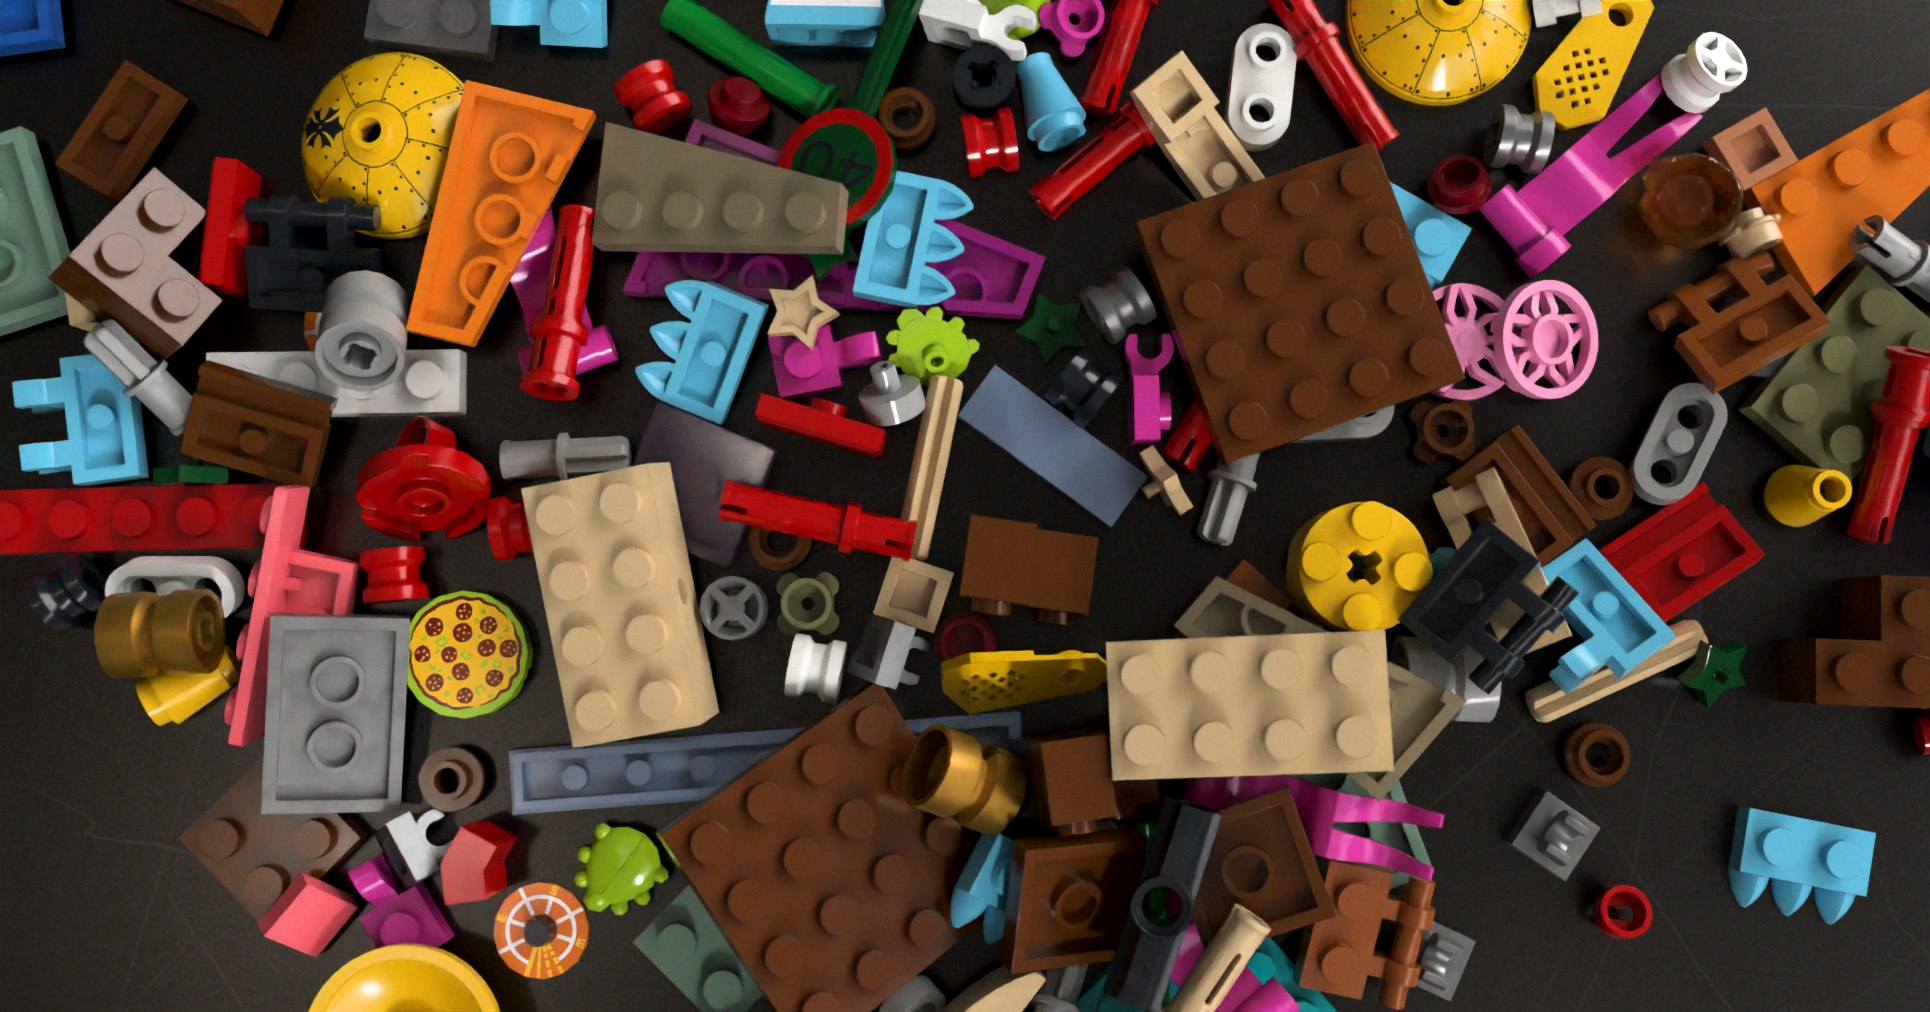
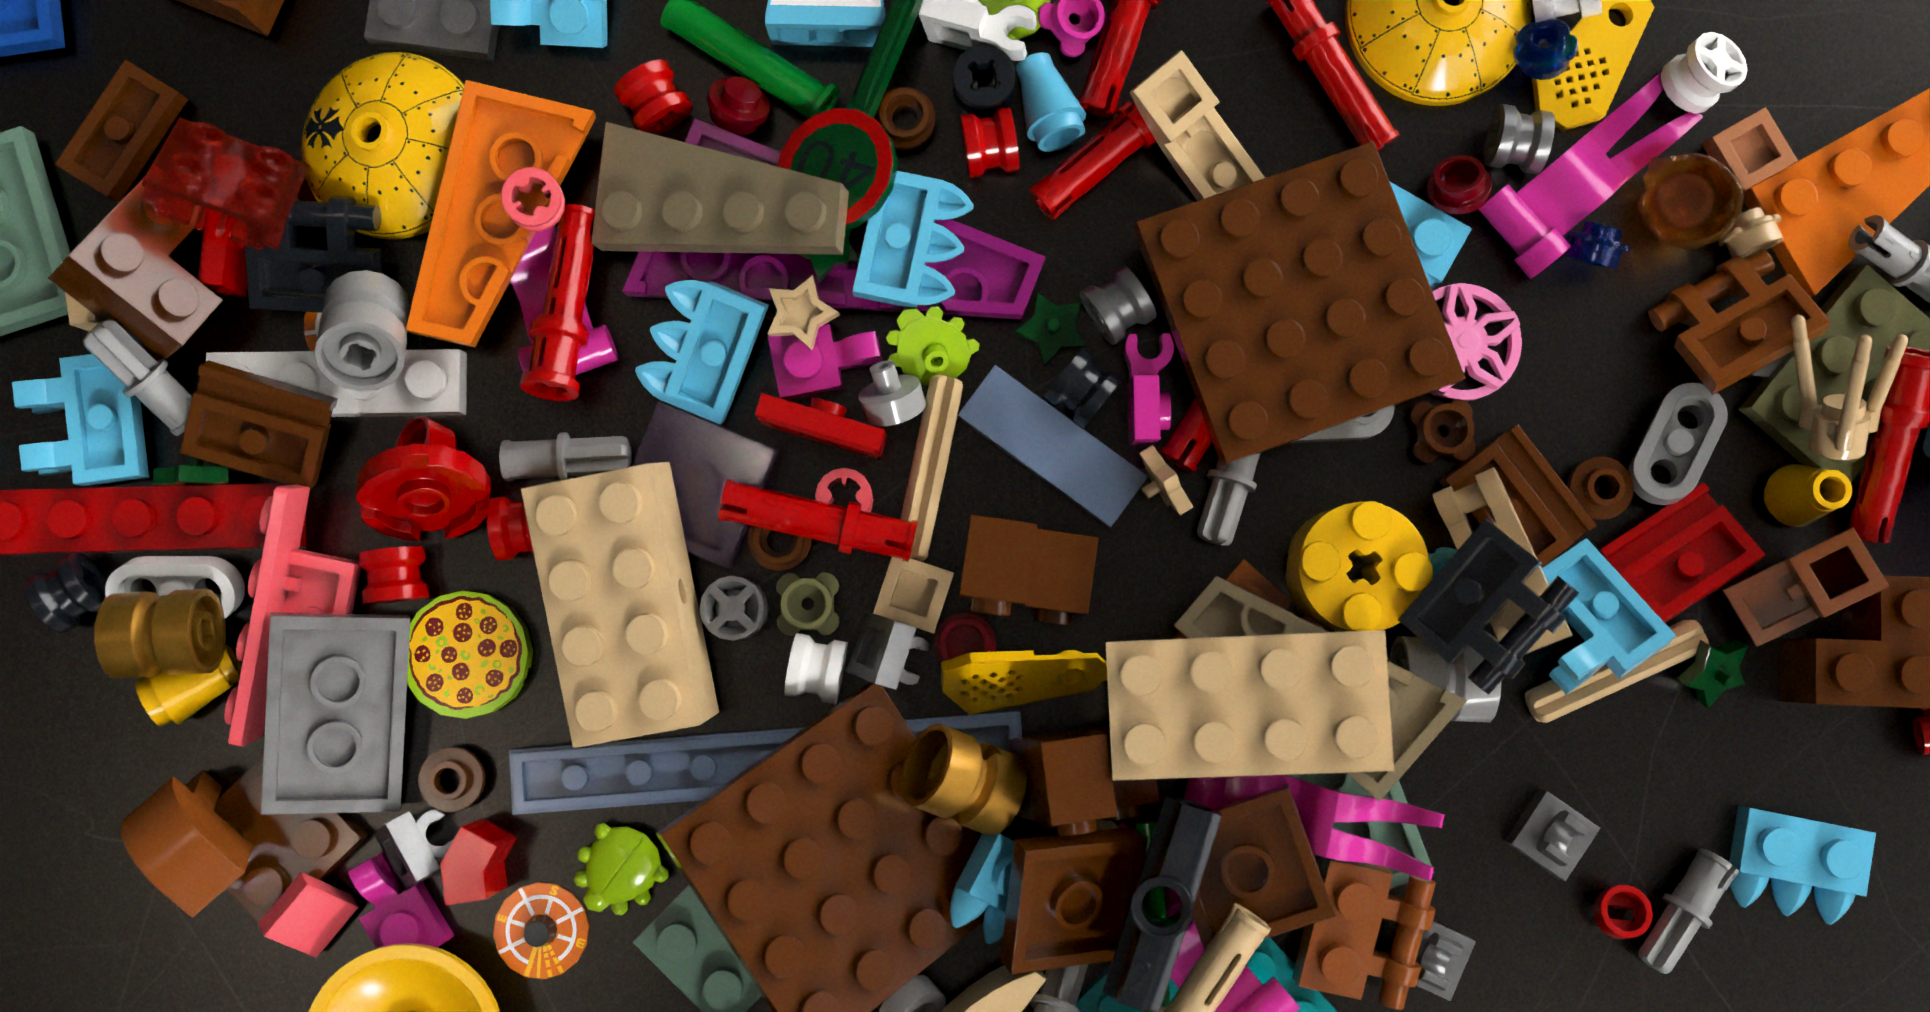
white plate [1224,23,1297,152] -> none
bright pink wheel [1490,280,1598,399] -> none
reddish brown plate [1563,722,1630,787] -> none
none -> dark orange brick [120,770,253,918]
none -> clear red hinge [141,117,310,252]
none -> coral bush [501,167,565,232]
none -> coral bush [815,468,874,512]
none -> clear blue plate [1513,19,1578,80]
none -> clear blue plate [1567,221,1631,270]
none -> light grey axle [1638,848,1739,974]
none -> dark orange brick [1722,528,1890,647]
none -> tan plant [1791,315,1908,460]

